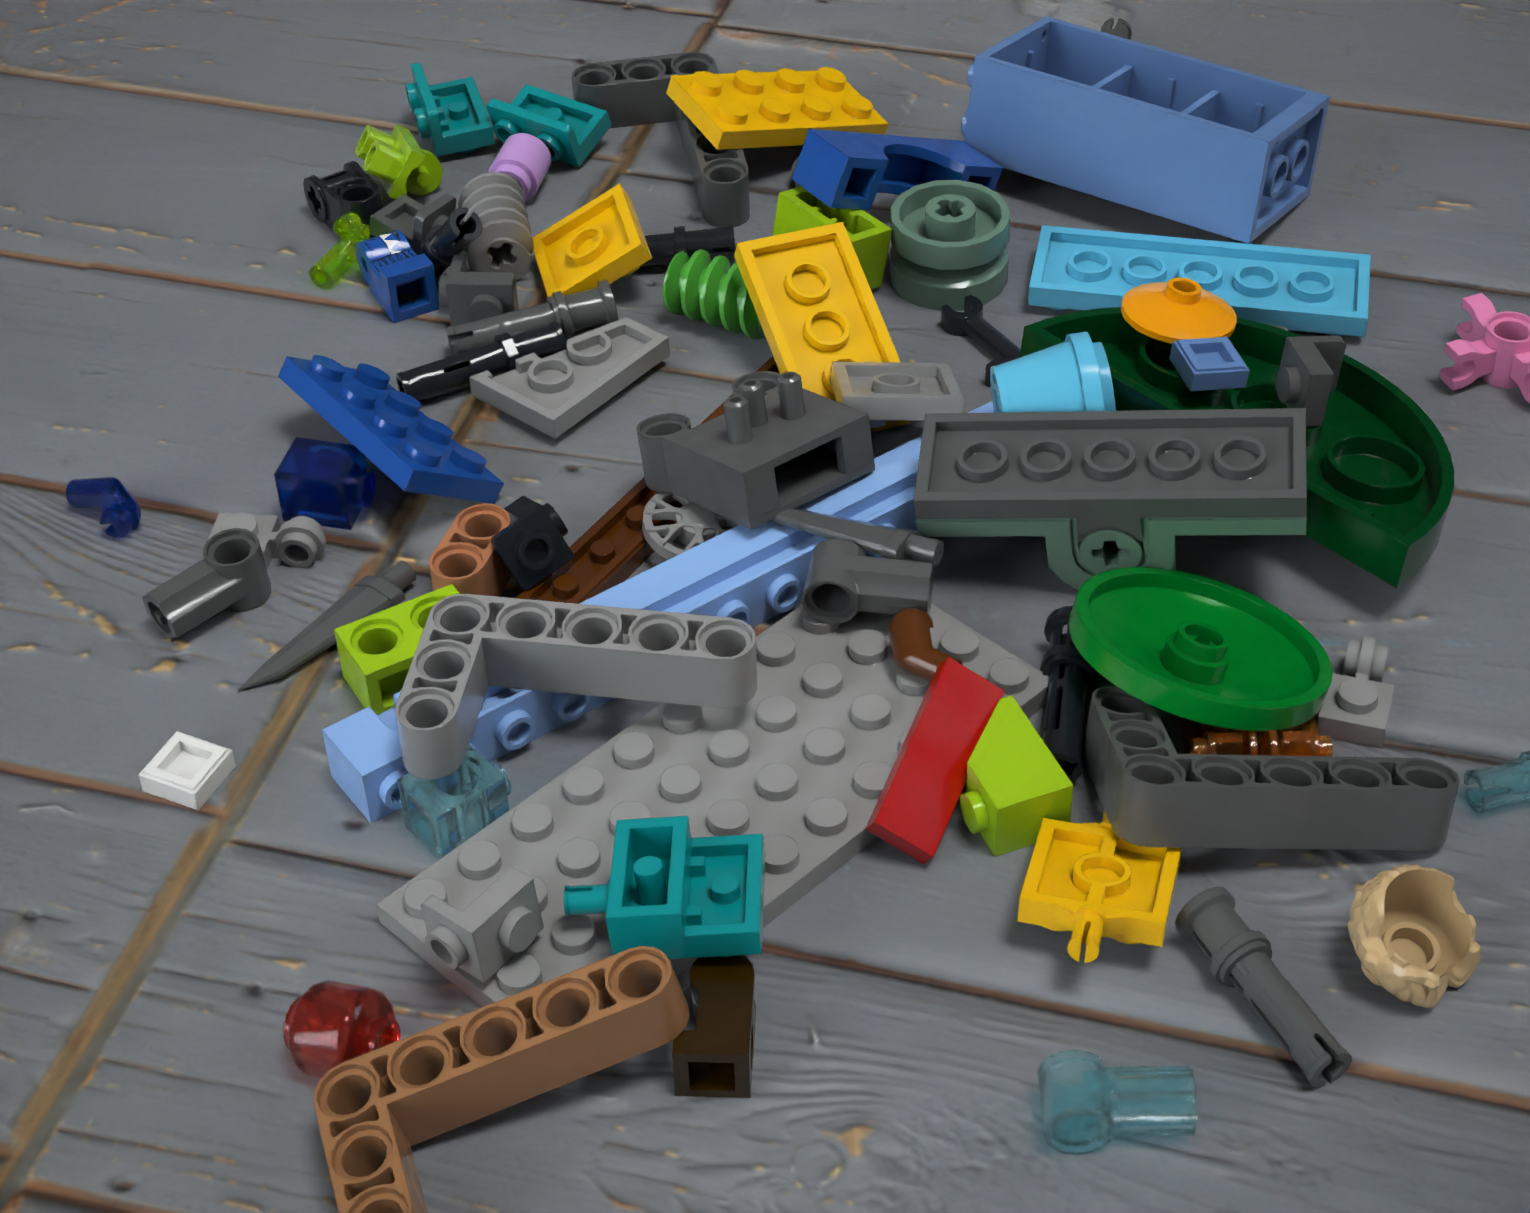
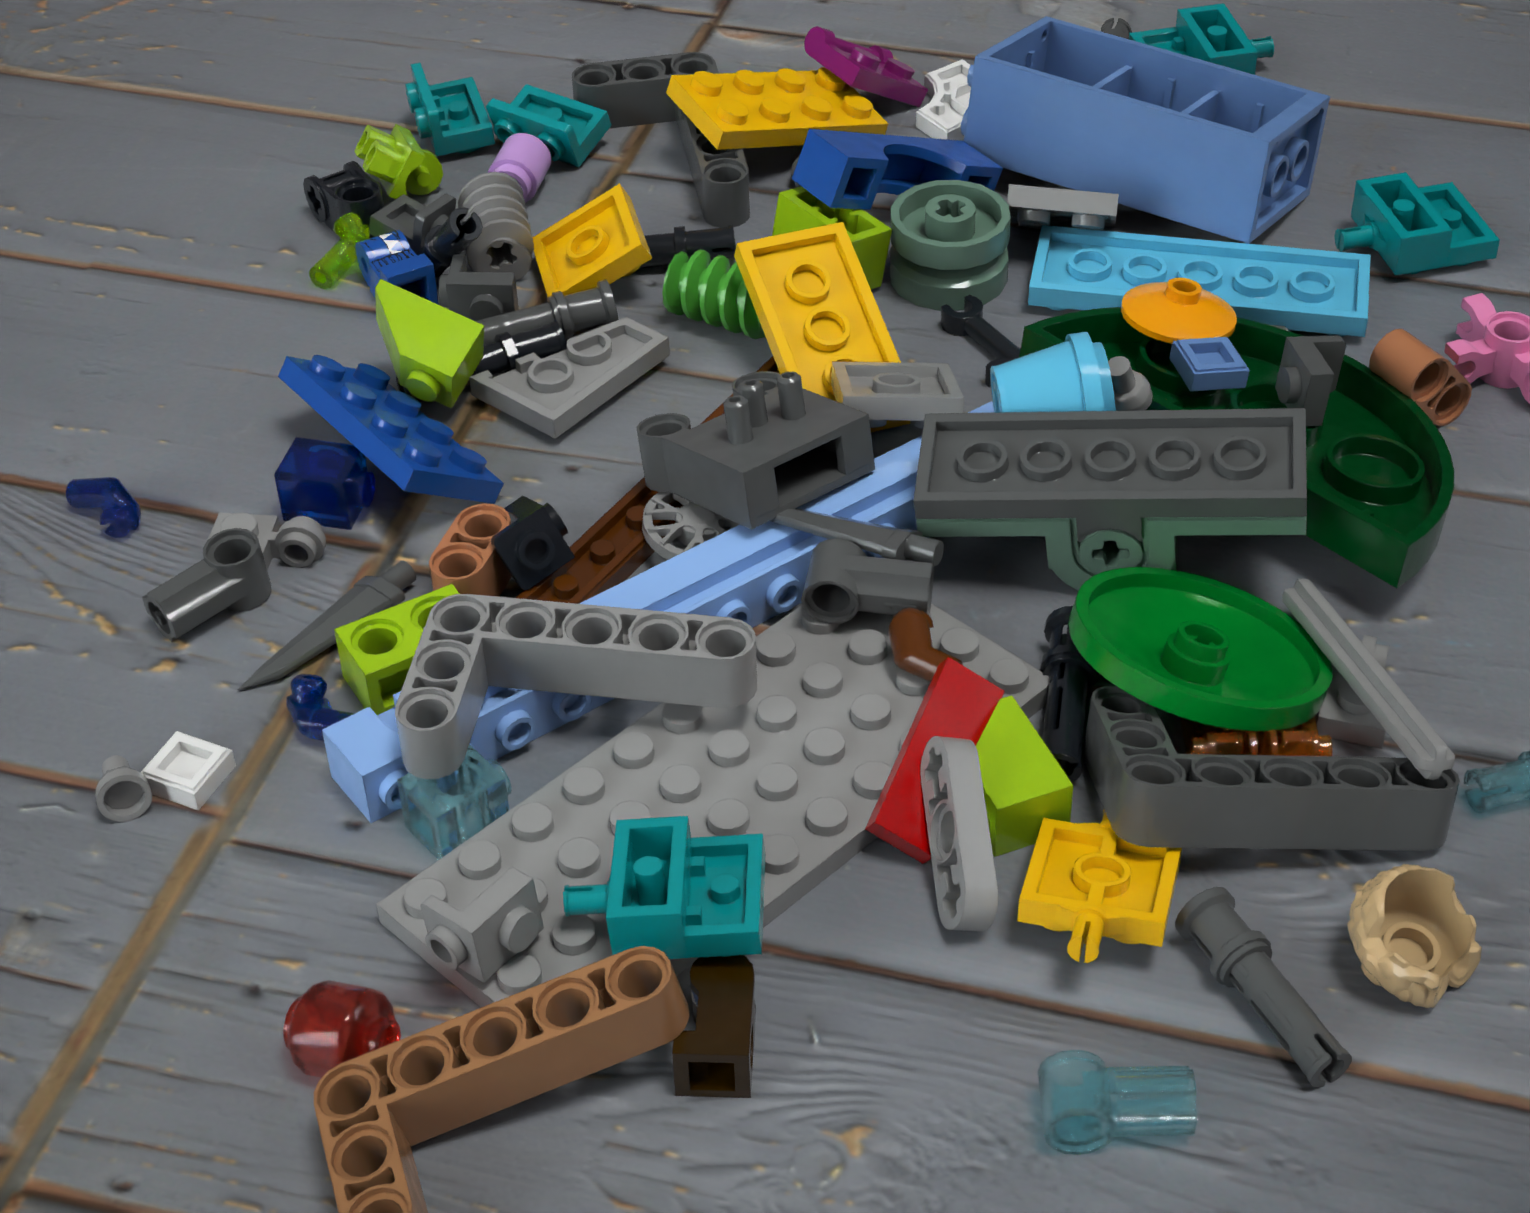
none -> light grey piece [95,755,152,822]
none -> clear blue arm [286,674,355,741]
none -> lime slope [375,279,484,408]
none -> magenta plate [804,26,928,107]
none -> white tile [916,59,971,141]
none -> light grey beam [920,736,998,932]
none -> light grey plate [1007,184,1119,231]
none -> light grey piece [1108,356,1153,411]
none -> teal plate [1129,3,1274,75]
none -> light grey axle [1282,579,1455,780]
none -> teal plate [1334,172,1500,276]
none -> nougat beam [1369,329,1472,426]

